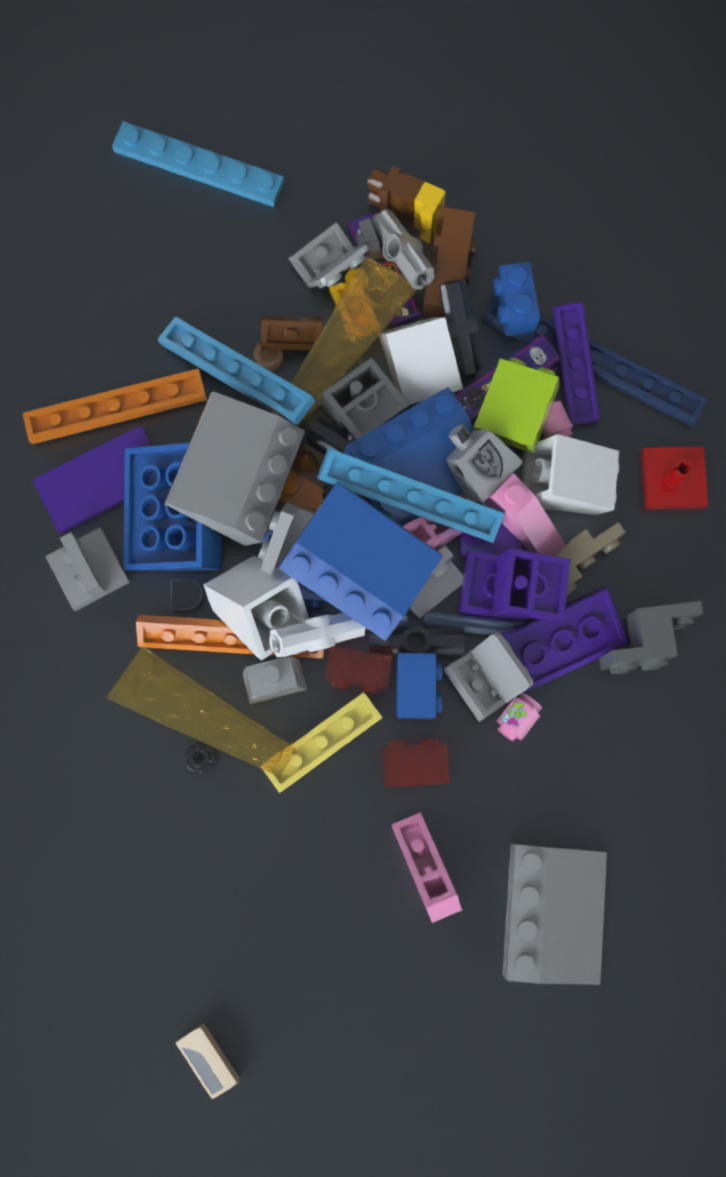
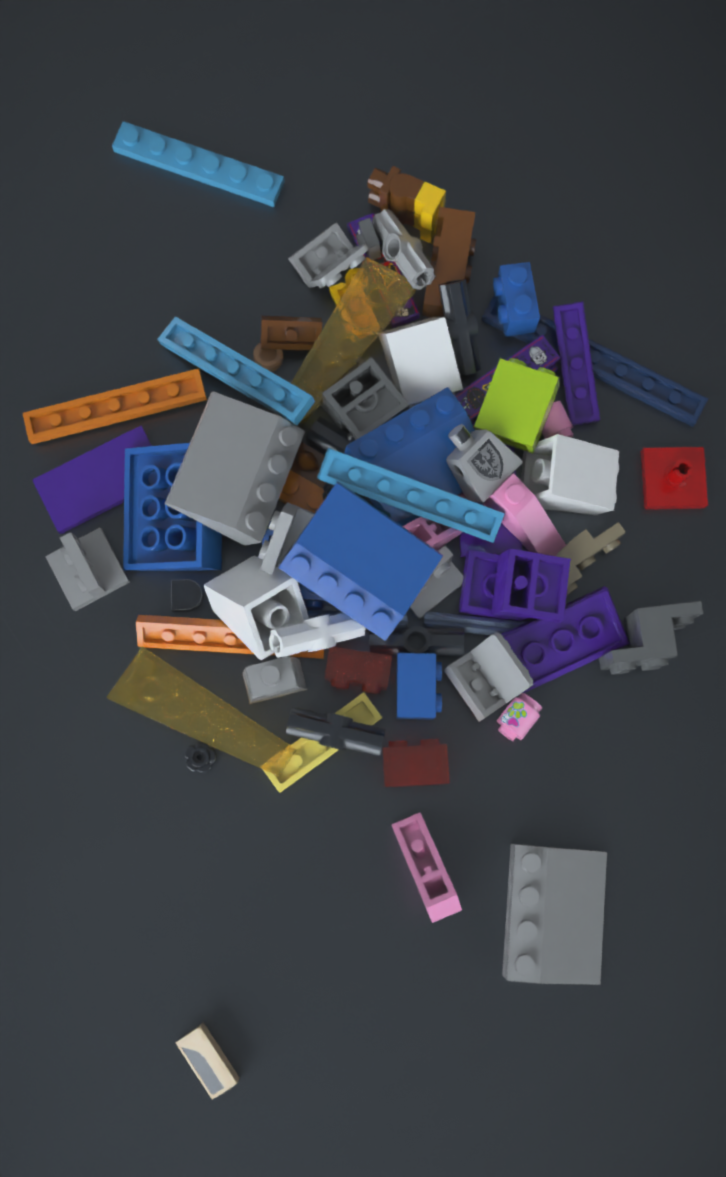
none -> black piece [286,707,386,756]

